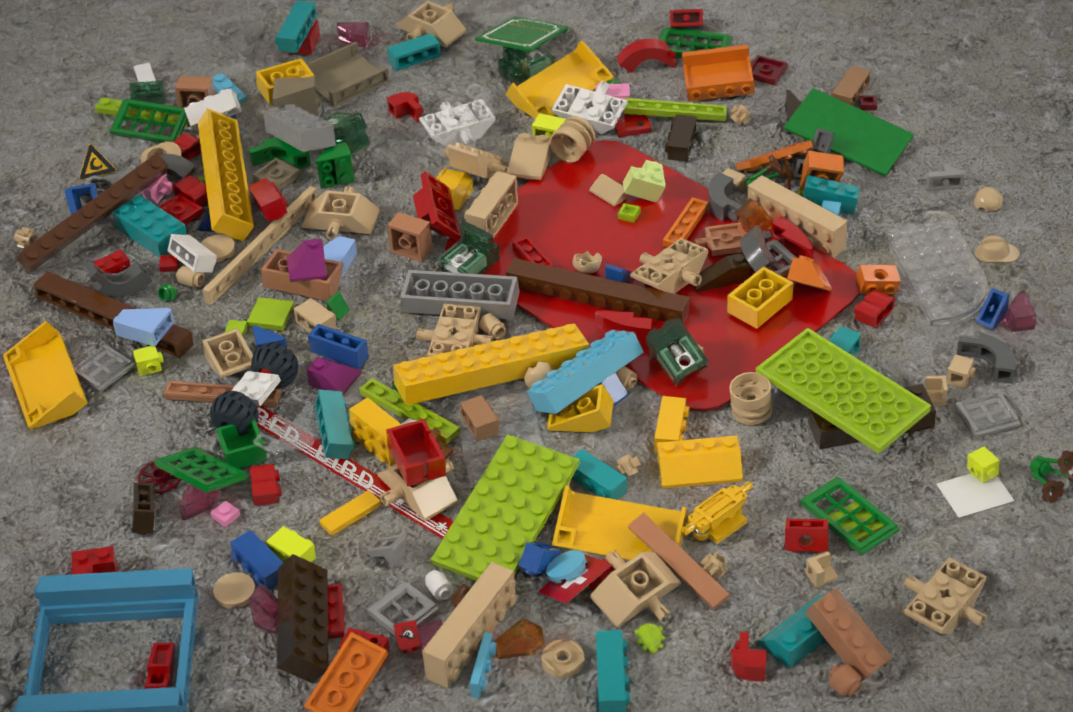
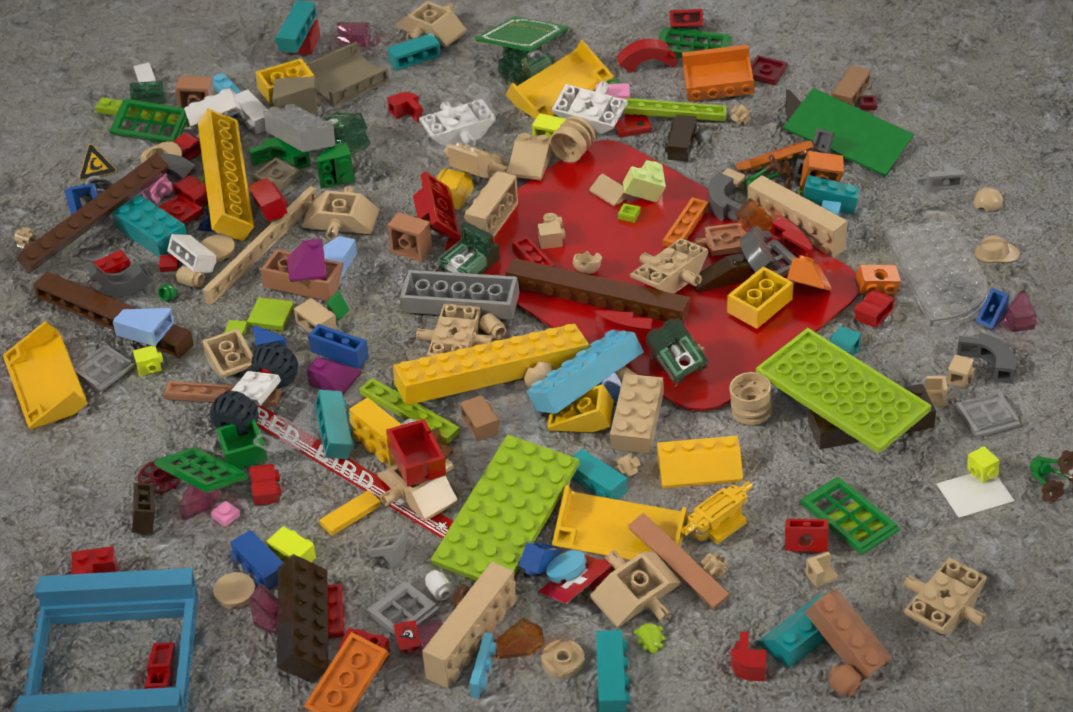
blue slope [605,264,633,284] -> none
yellow brick [654,396,689,452] -> none
none -> white brick [236,89,268,135]
none -> tan brick [538,213,565,249]
none -> tan brick [610,374,664,454]

